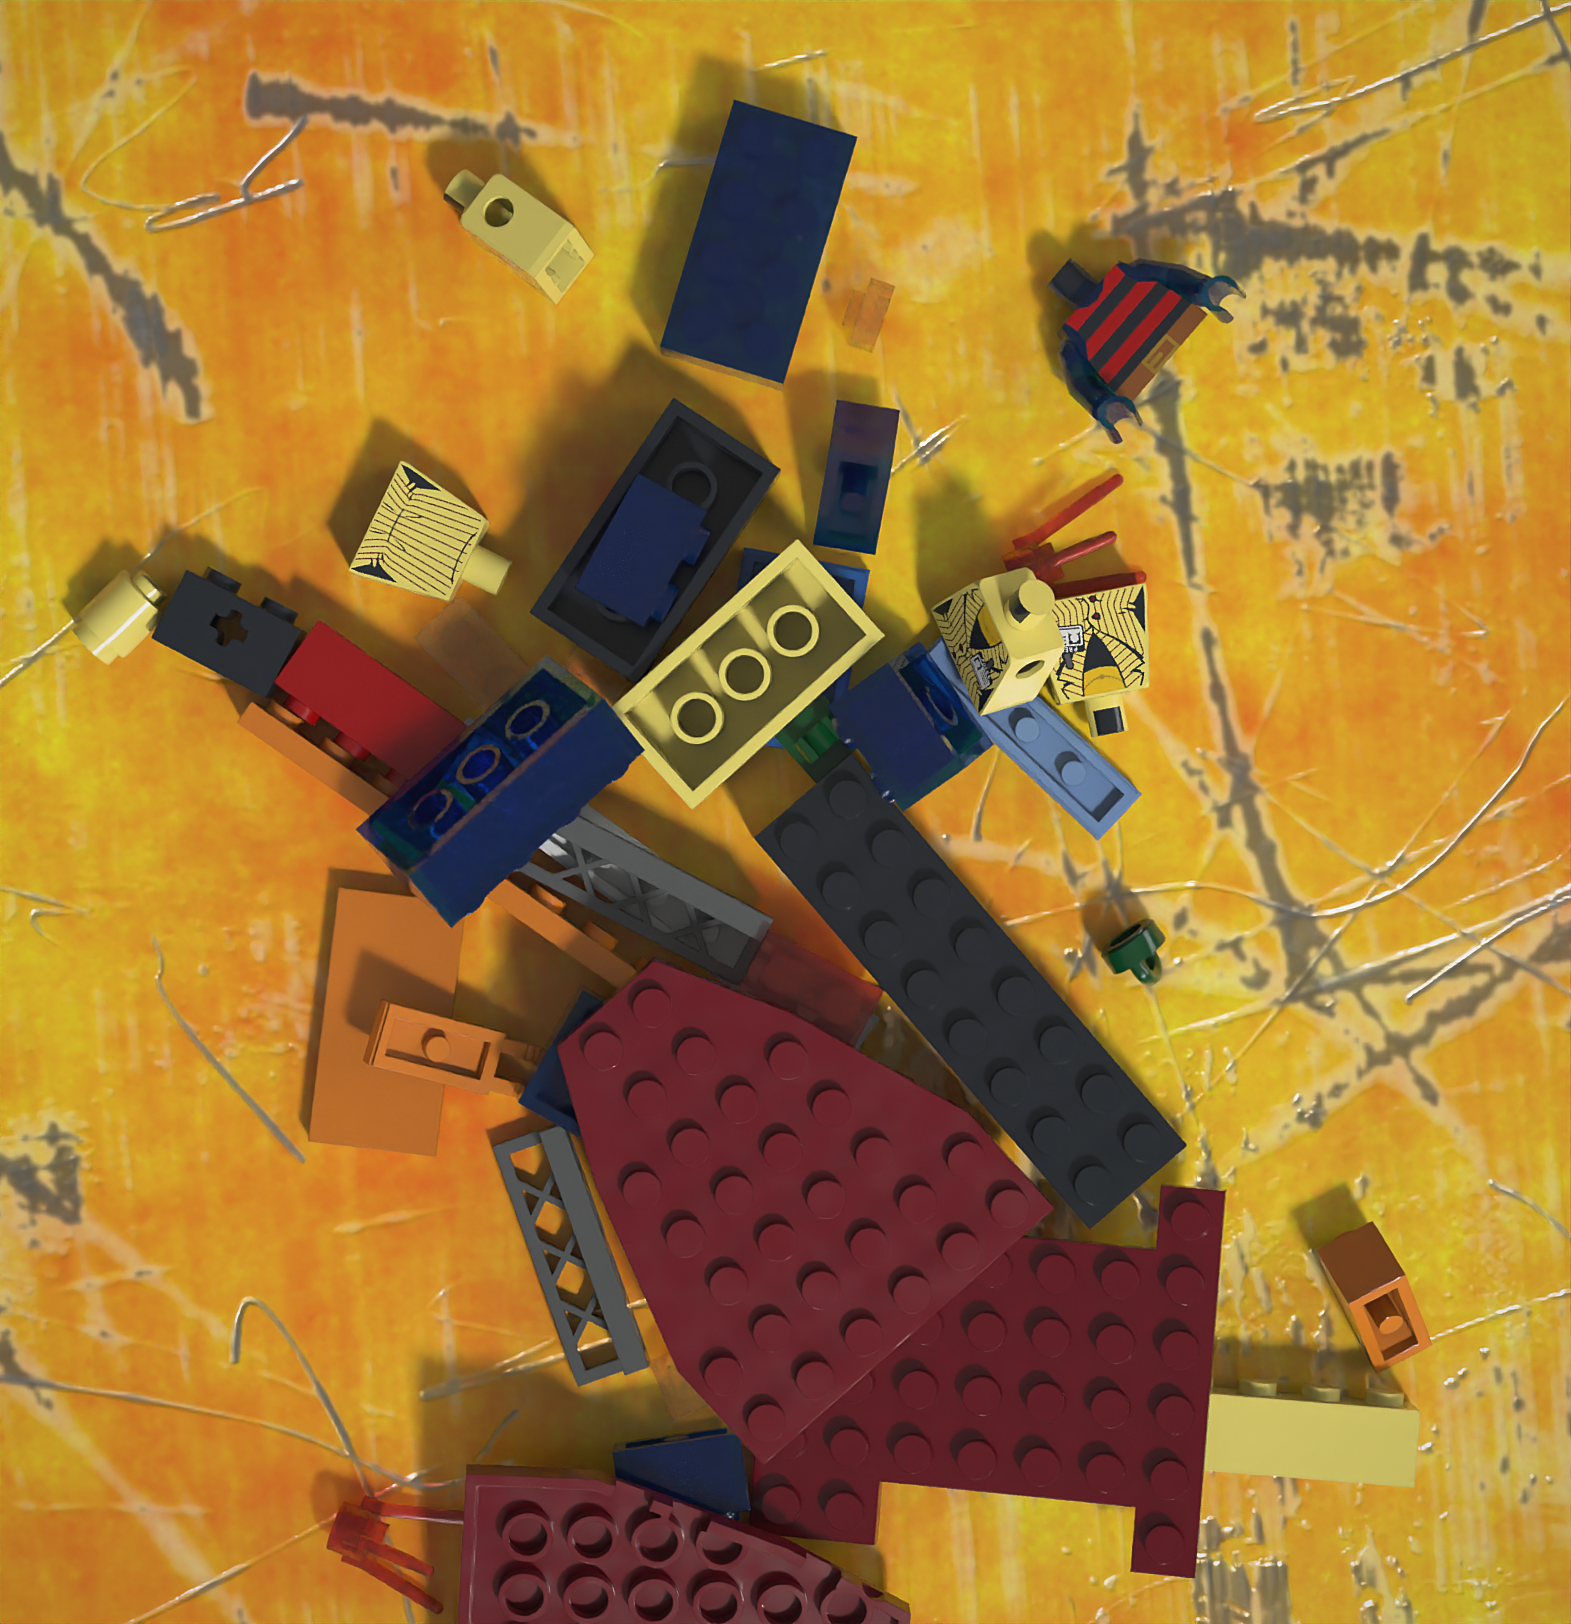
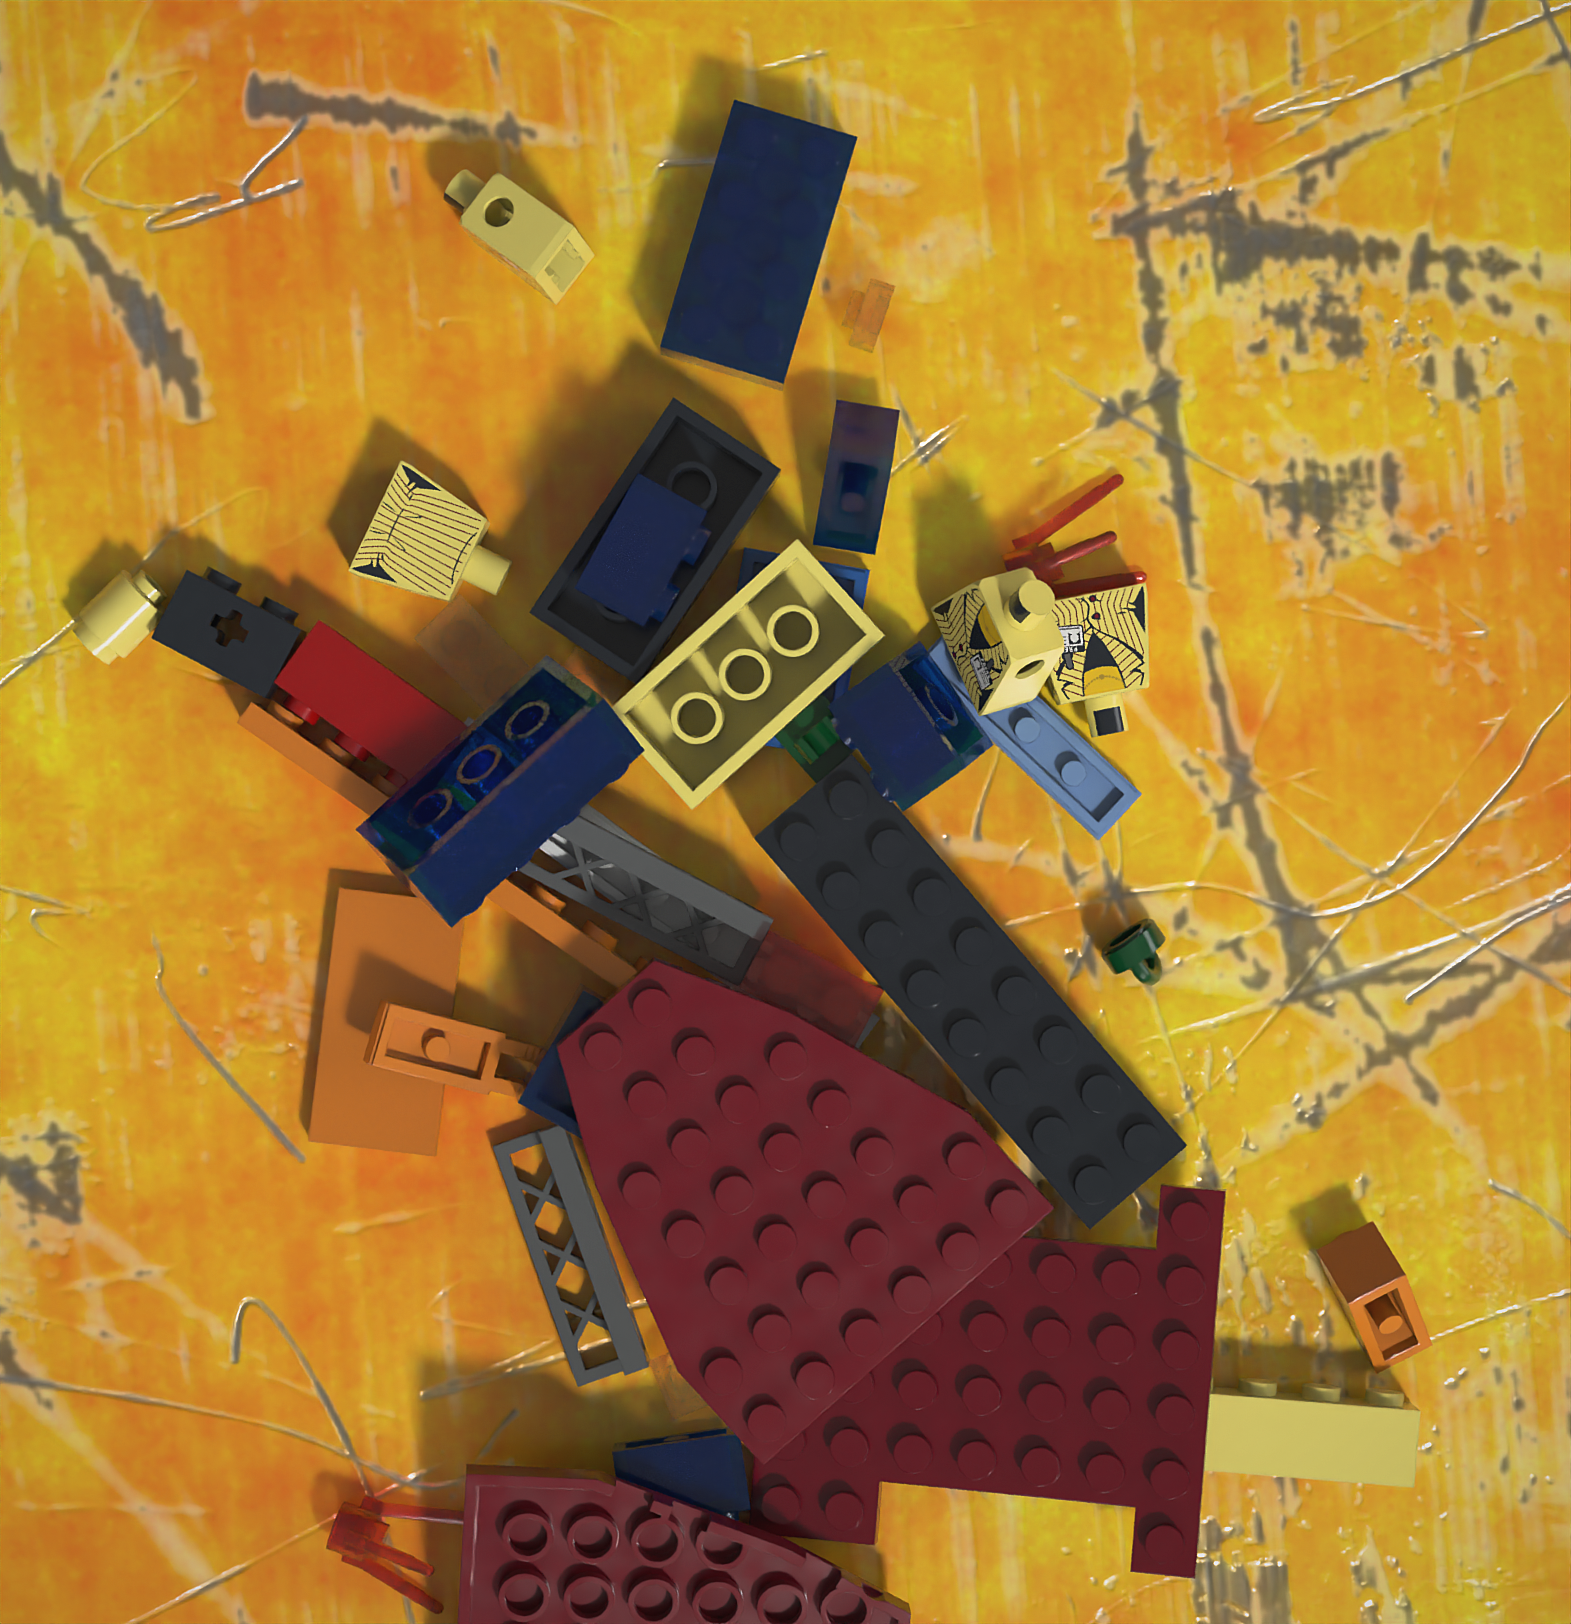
torso [1046,258,1247,444] -> none

